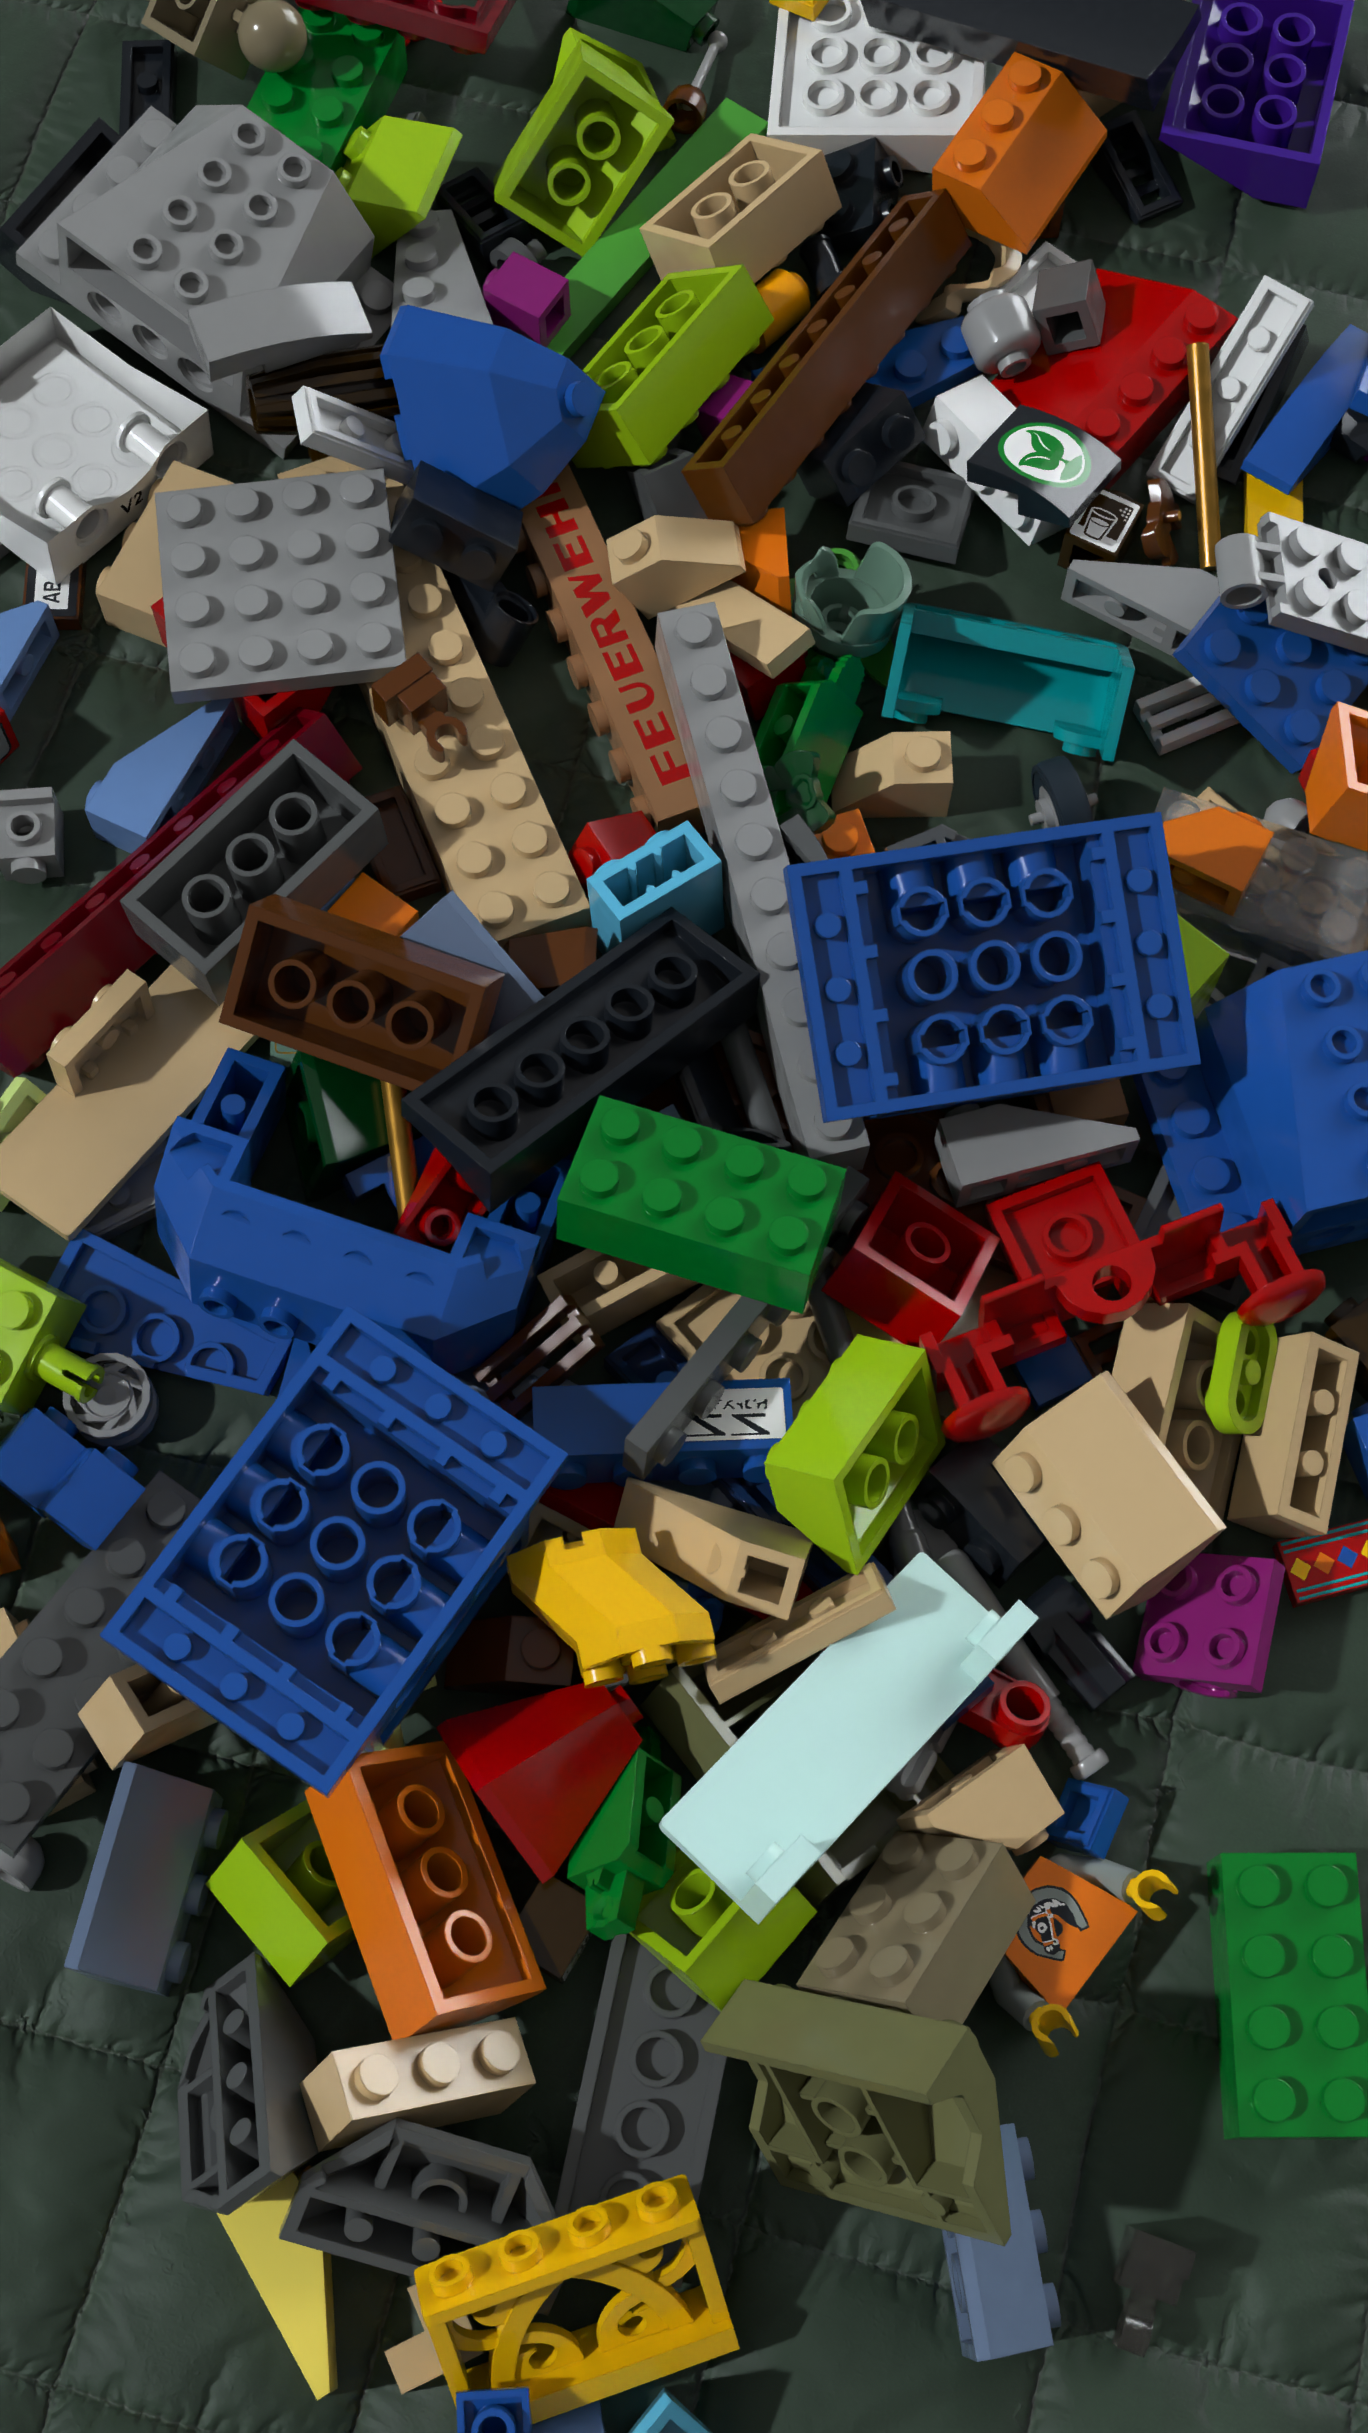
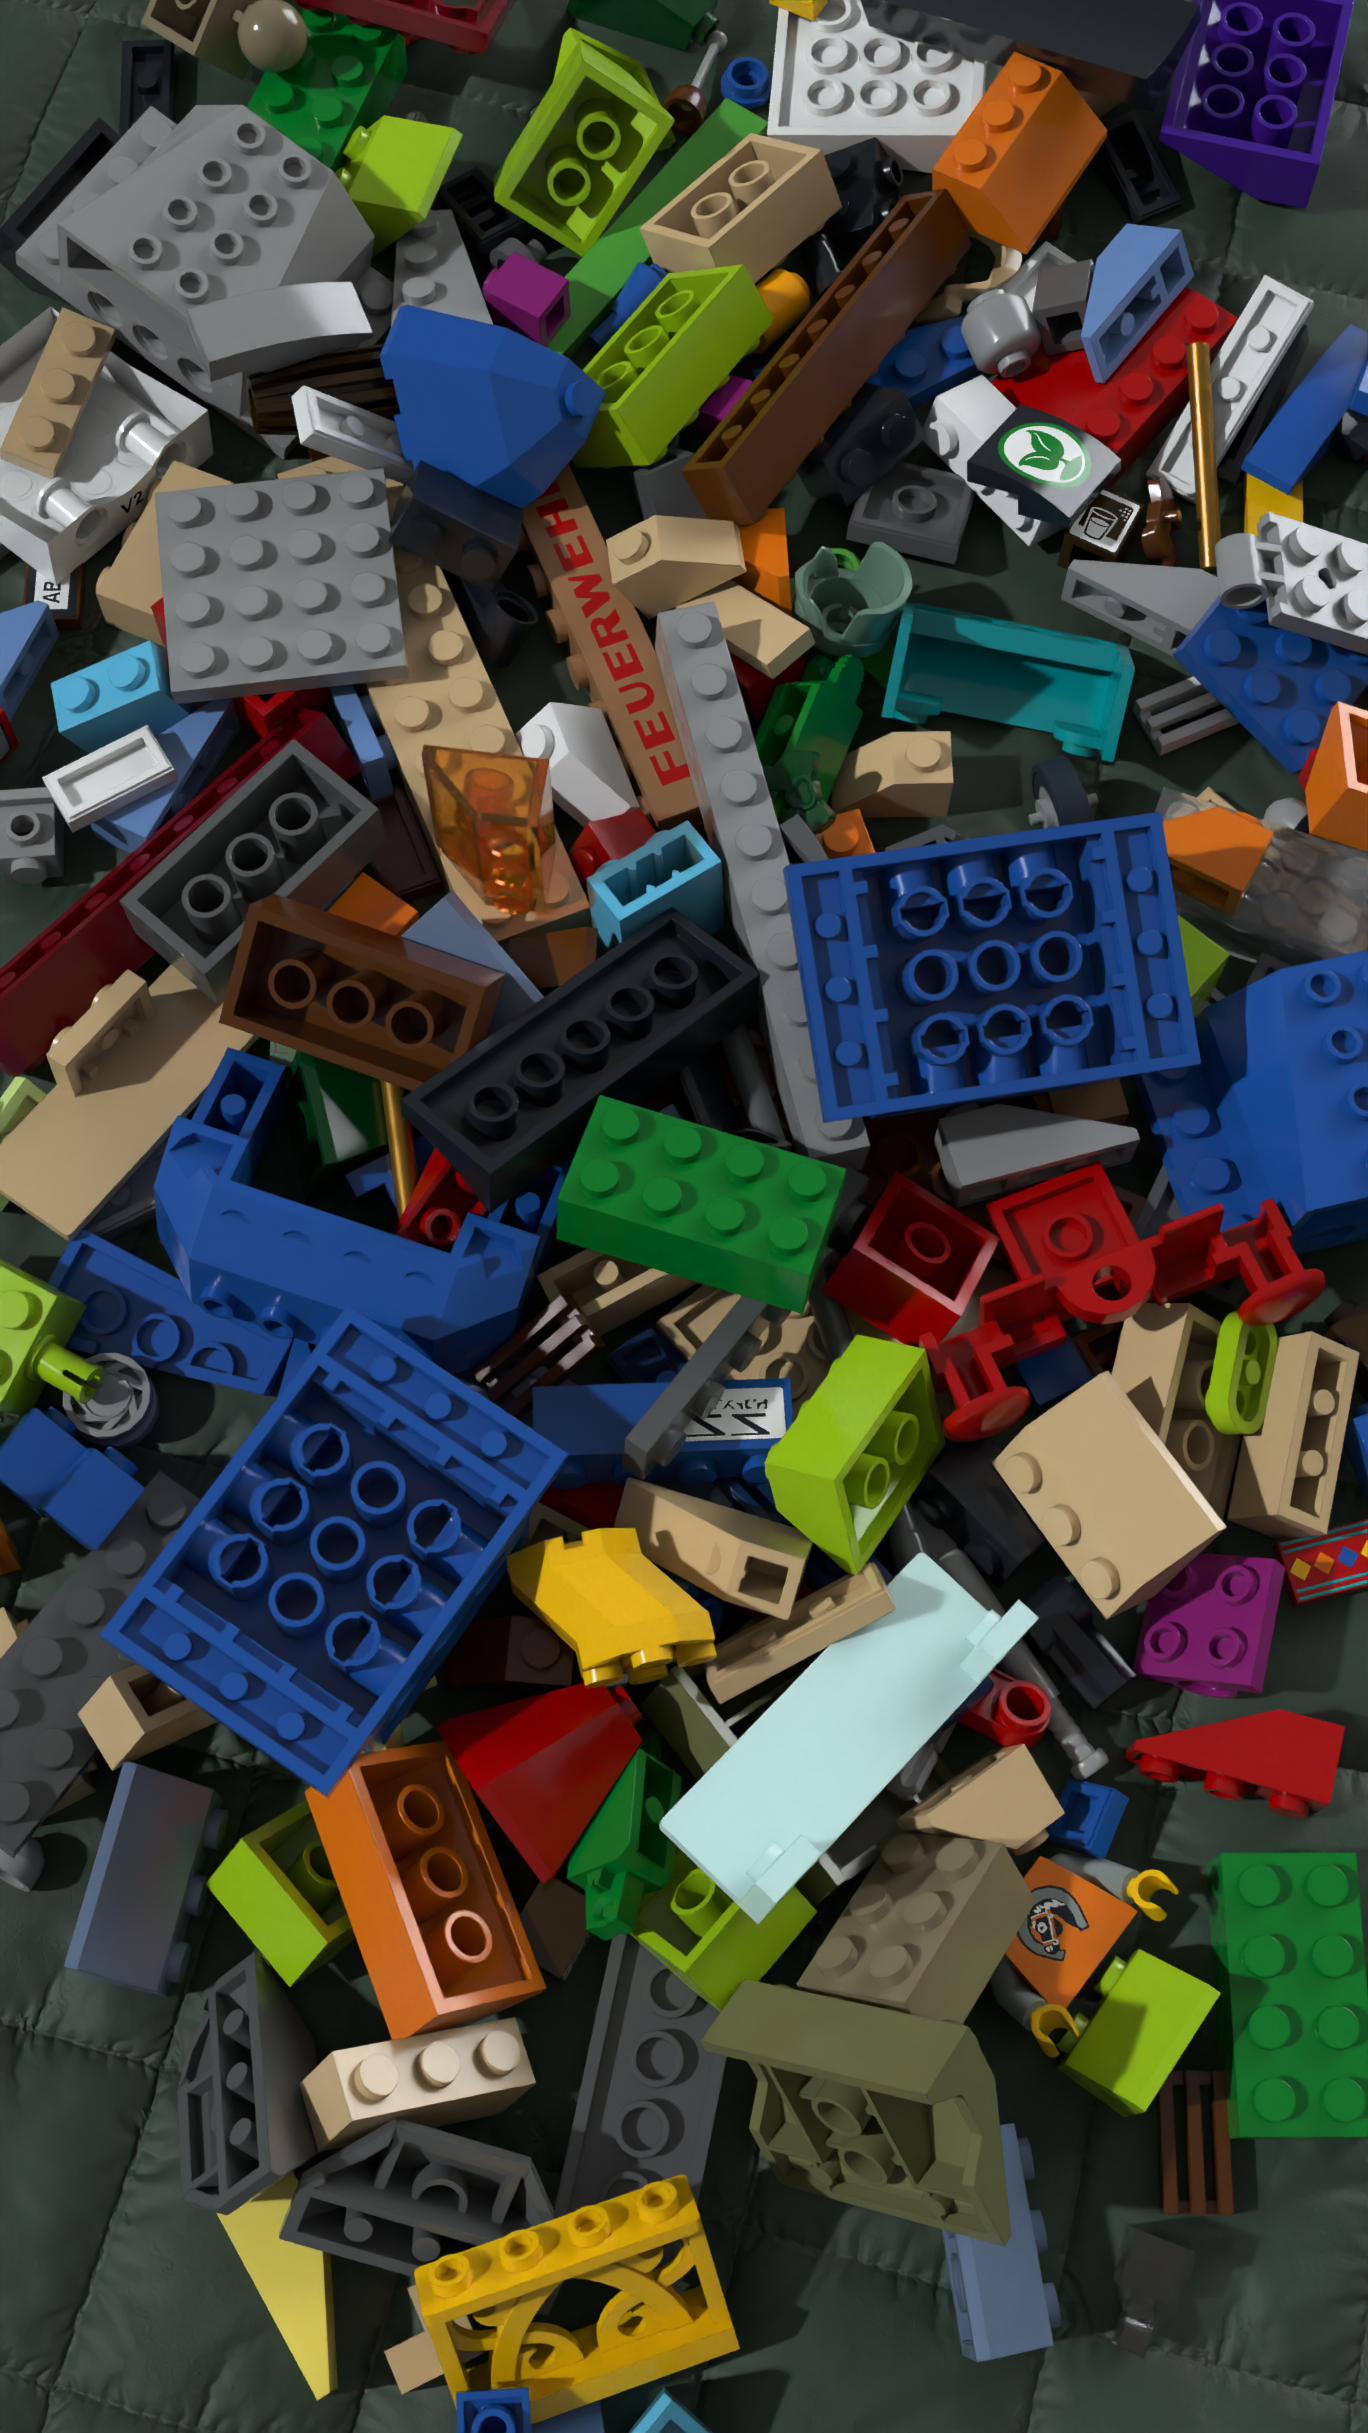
reddish brown piece [371,652,468,763] -> none
none -> tan plate [0,307,115,479]
none -> white tile [42,725,178,833]
none -> medium azure brick [51,640,194,754]
none -> medium blue plate [328,684,398,801]
none -> clear orange slope [421,744,556,915]
none -> white slope [515,702,640,827]
none -> blue cone [588,262,668,352]
none -> blue plate [721,56,772,109]
none -> lime slope [1056,1949,1221,2117]
none -> medium blue slope [1081,223,1194,383]
none -> red slope [1124,1709,1345,1819]
none -> reddish brown tile [1156,2070,1234,2215]

